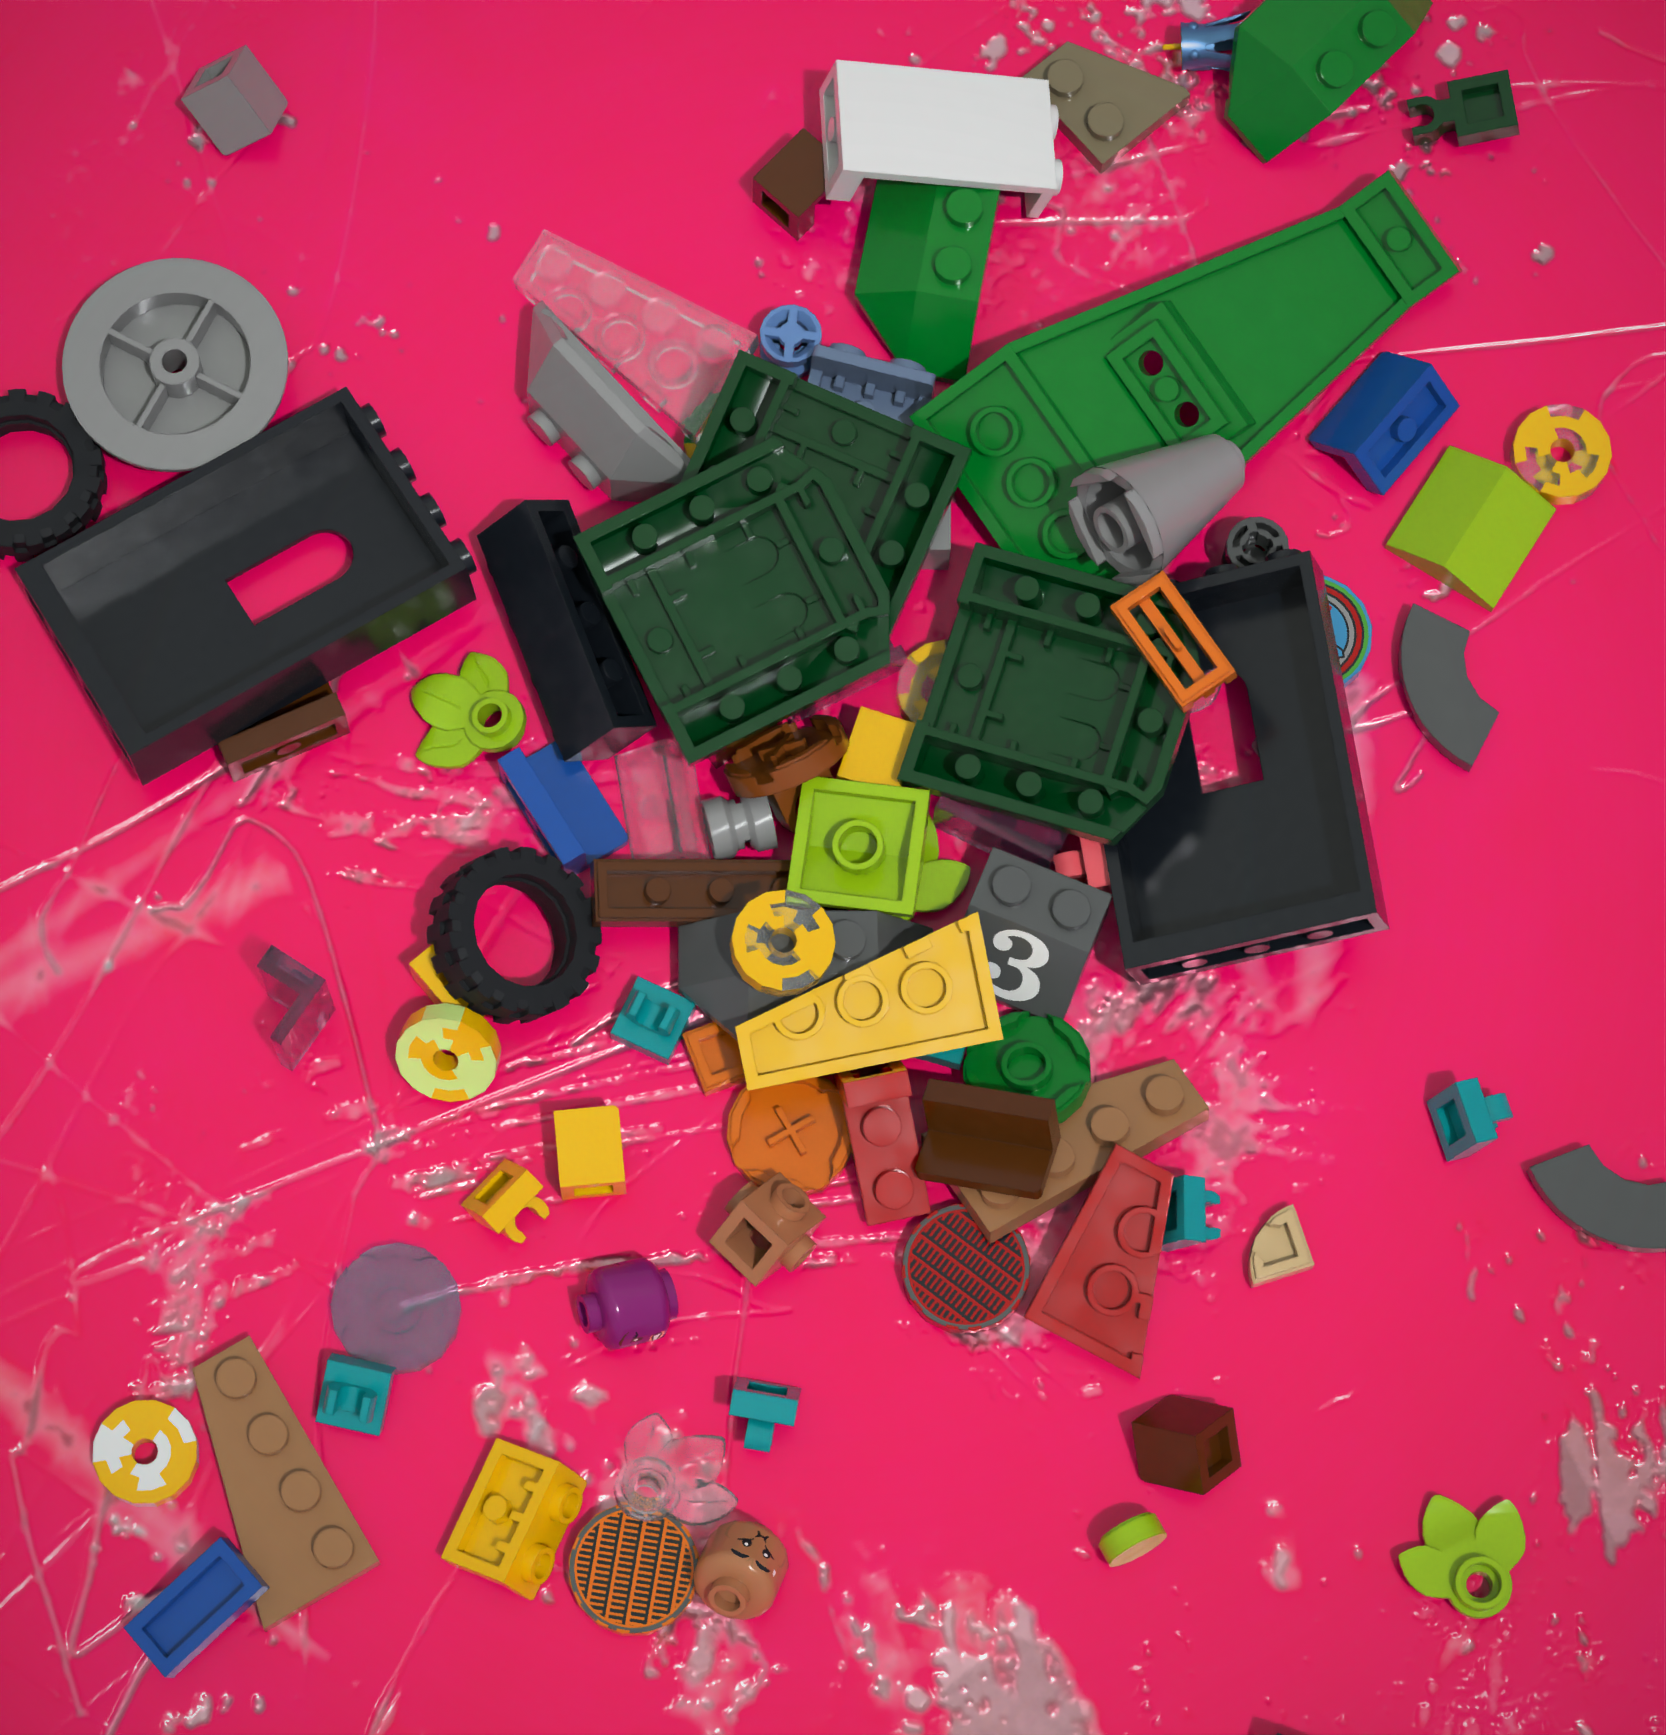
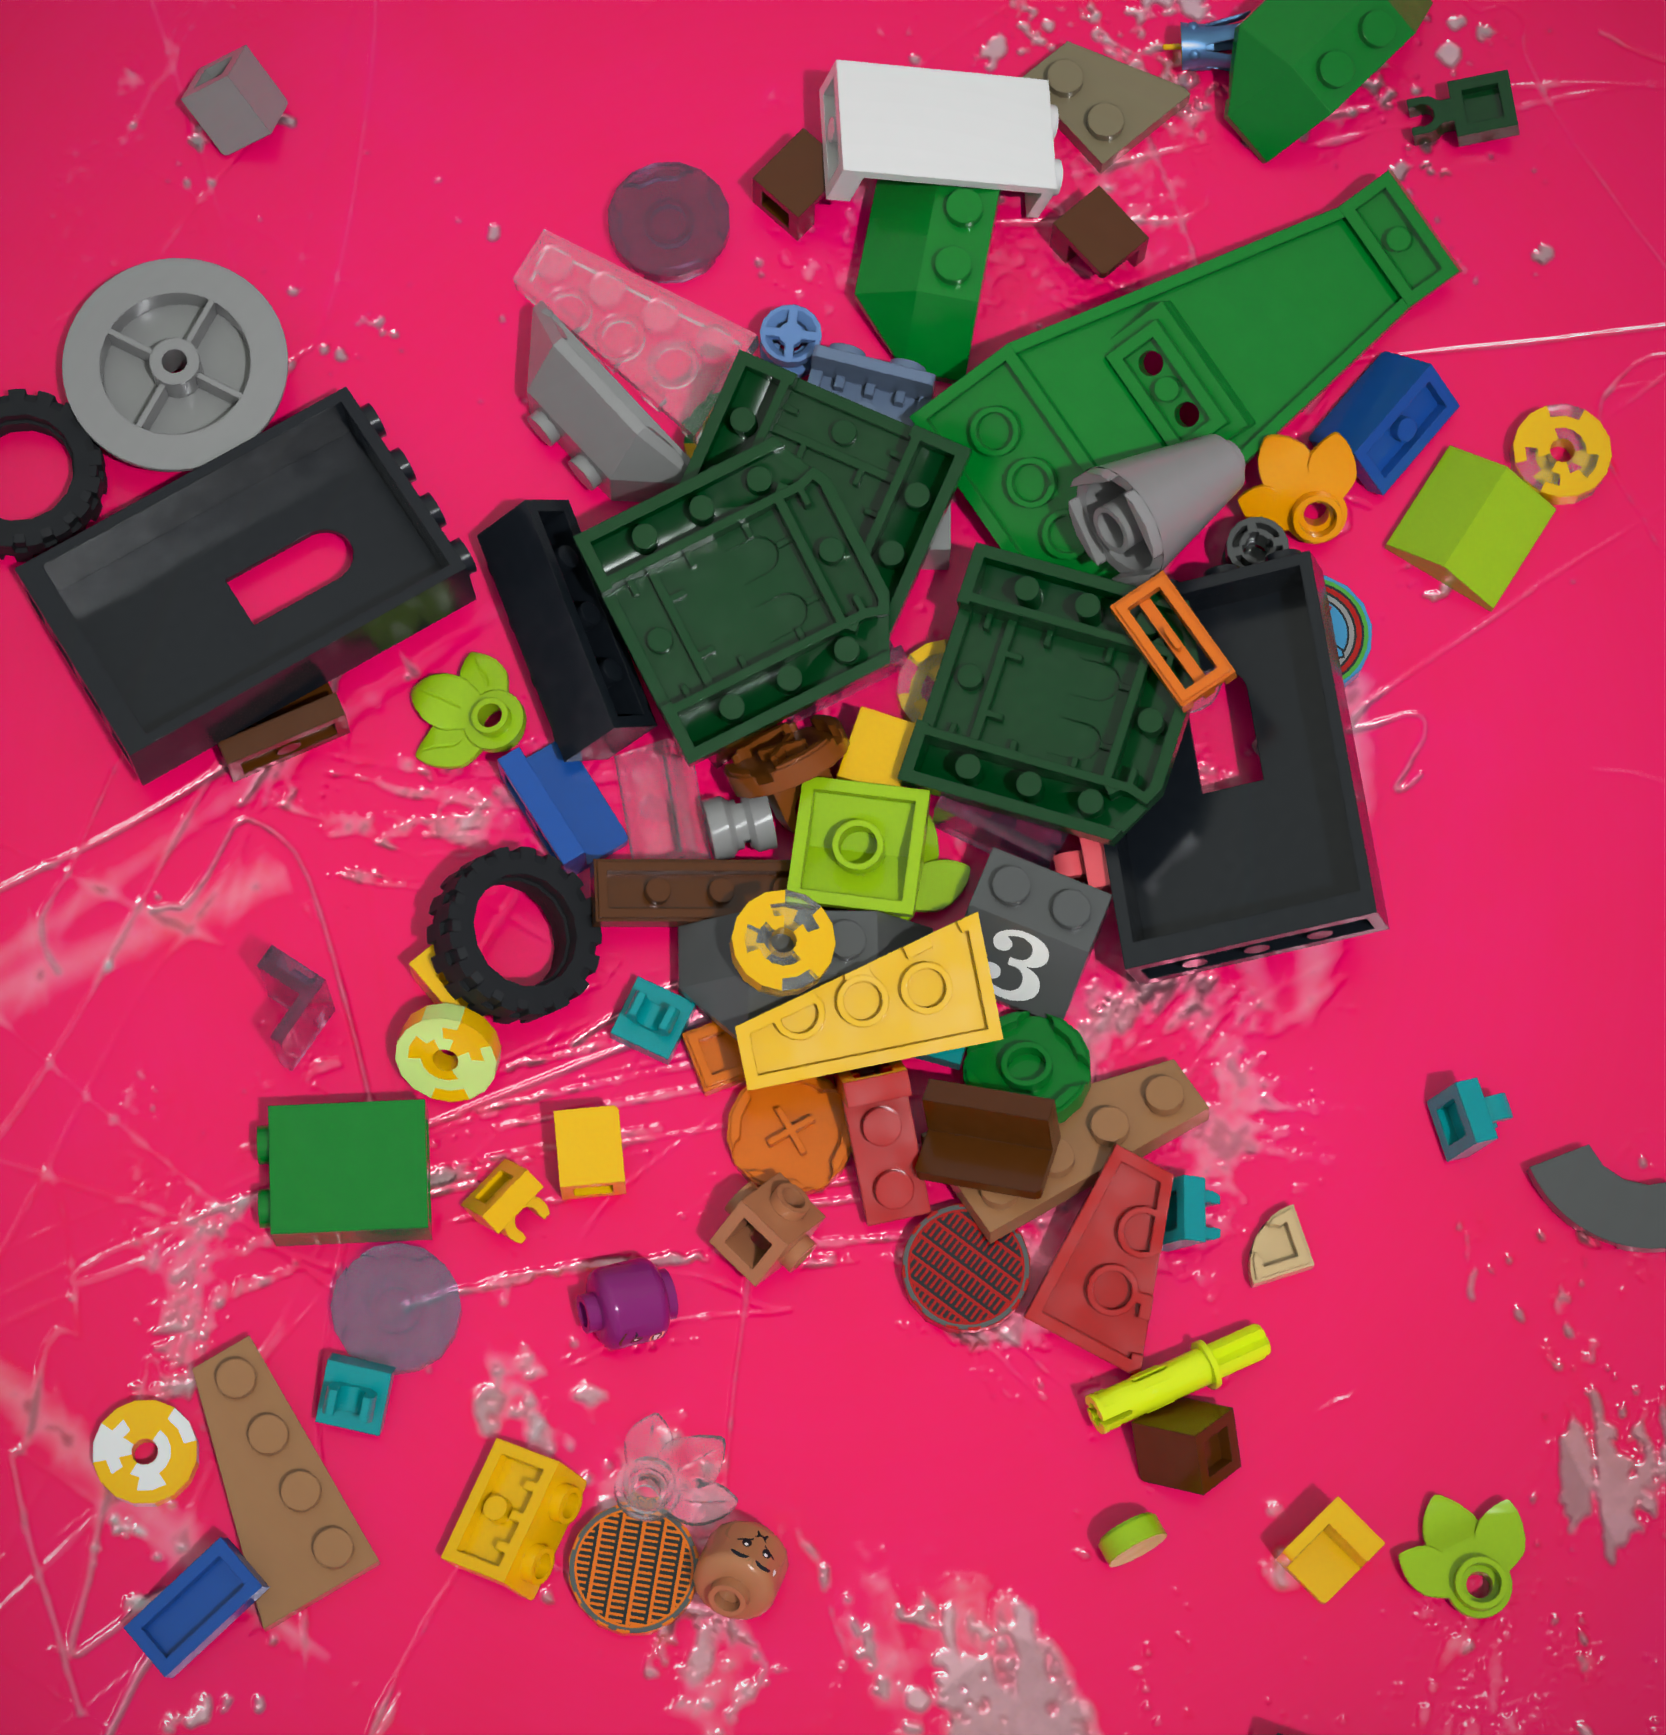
teal tile [729,1377,801,1452] -> none
dark grey tile [1398,603,1499,772] -> none
none -> green brick [257,1099,432,1246]
none -> clear purple tile [608,162,730,283]
none -> reddish brown panel [1050,186,1149,278]
none -> neon yellow axle [1085,1324,1271,1434]
none -> light orange plate [1237,432,1357,544]
none -> yellow panel [1276,1496,1385,1604]

